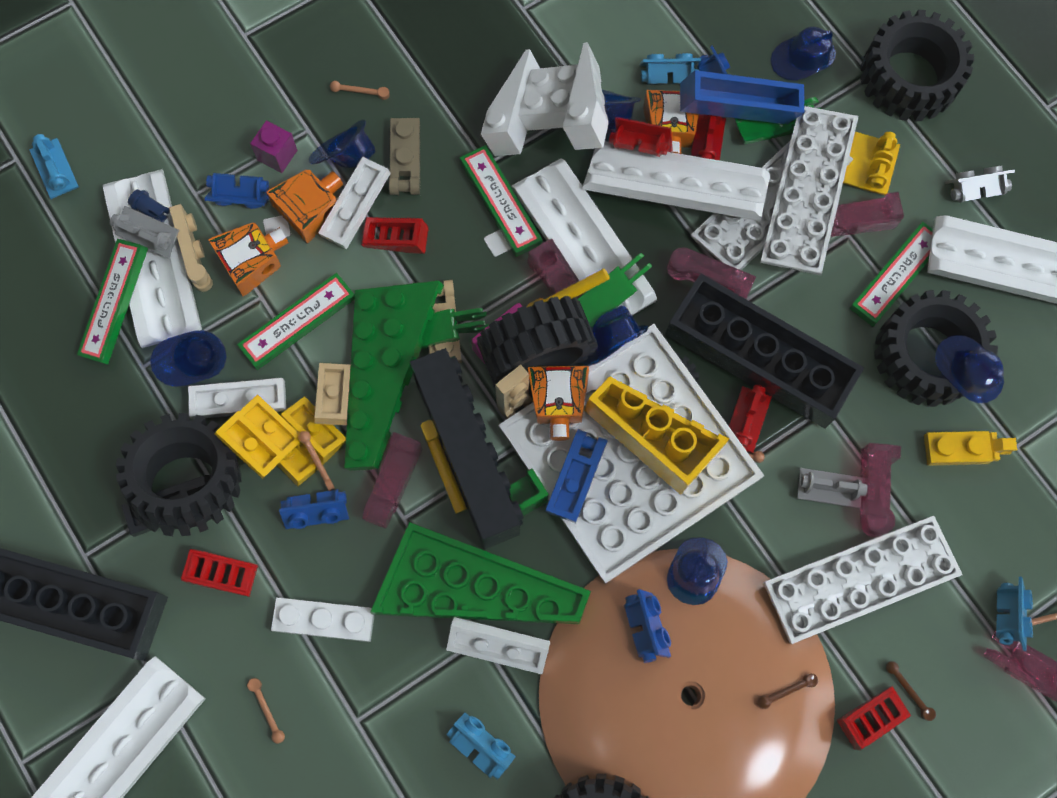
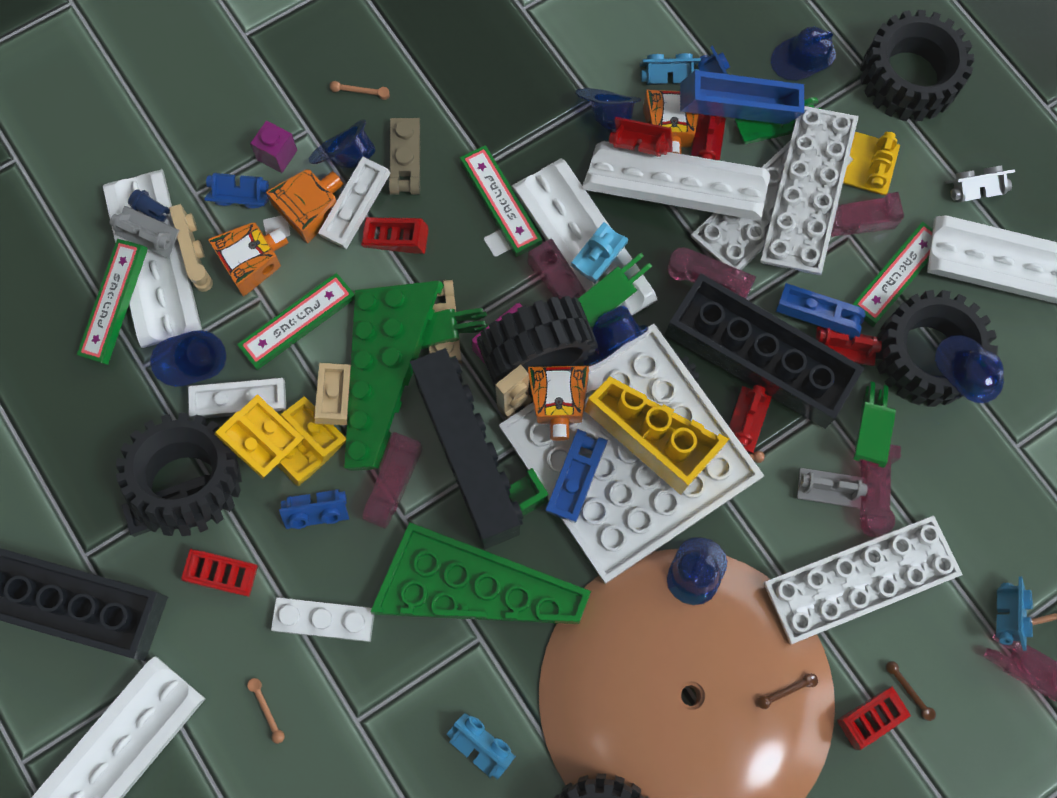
dark azure hinge [29,134,79,199] -> none
nougat hinge [298,431,335,491] -> none
yellow piece [420,420,467,514] -> none
white plate [446,617,550,674] -> none
white wedge [481,42,609,156] -> none
yellow piece [526,268,610,308] -> none
blue hinge [624,589,671,663] -> none
yellow hinge [924,431,1018,466] -> none
none -> medium azure hips [571,222,628,283]
none -> blue plate [776,283,866,340]
none -> red hinge [815,326,882,366]
none -> green arm [853,381,896,468]

